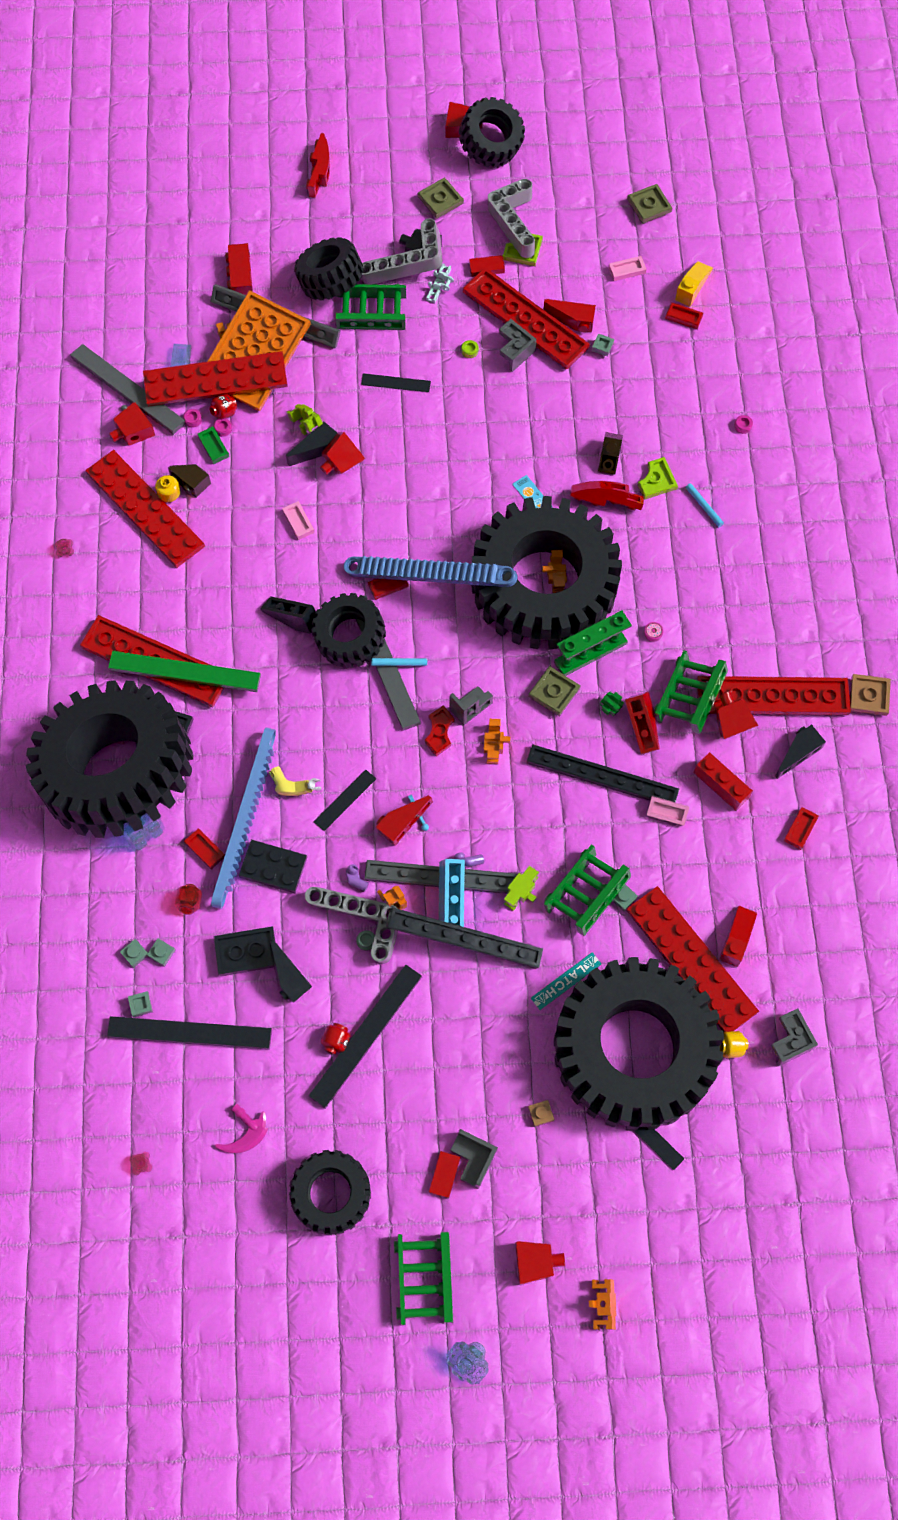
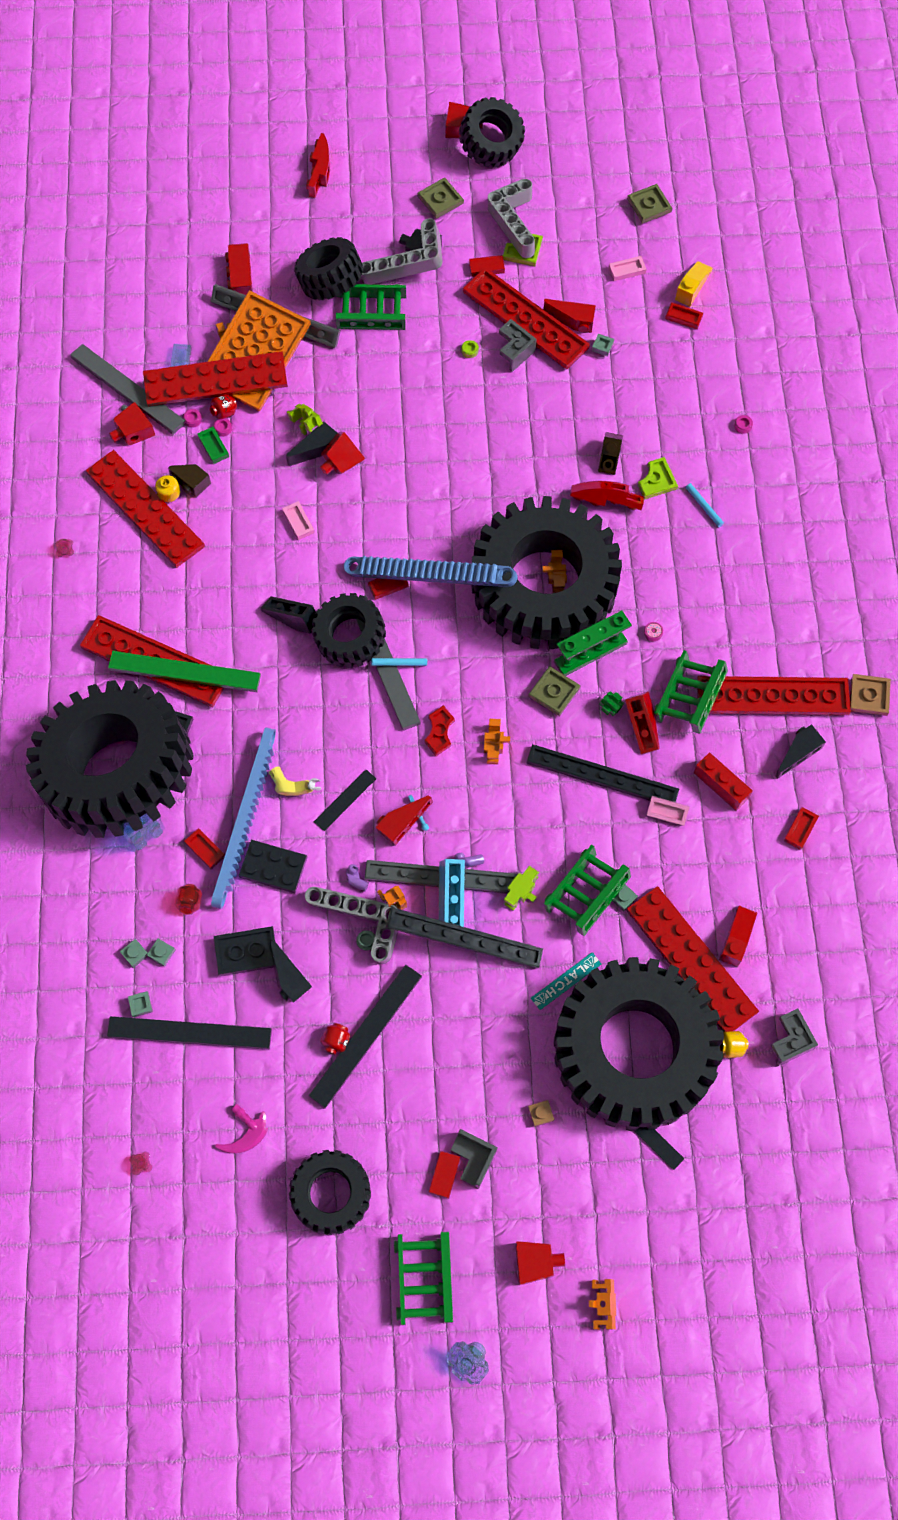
black sticker [361,373,431,392] -> none
light aqua piece [426,264,454,303] -> none
dark grey panel [449,686,493,725] -> none
medium azure sticker [513,475,553,508] -> none
red torso [715,691,758,739] -> none

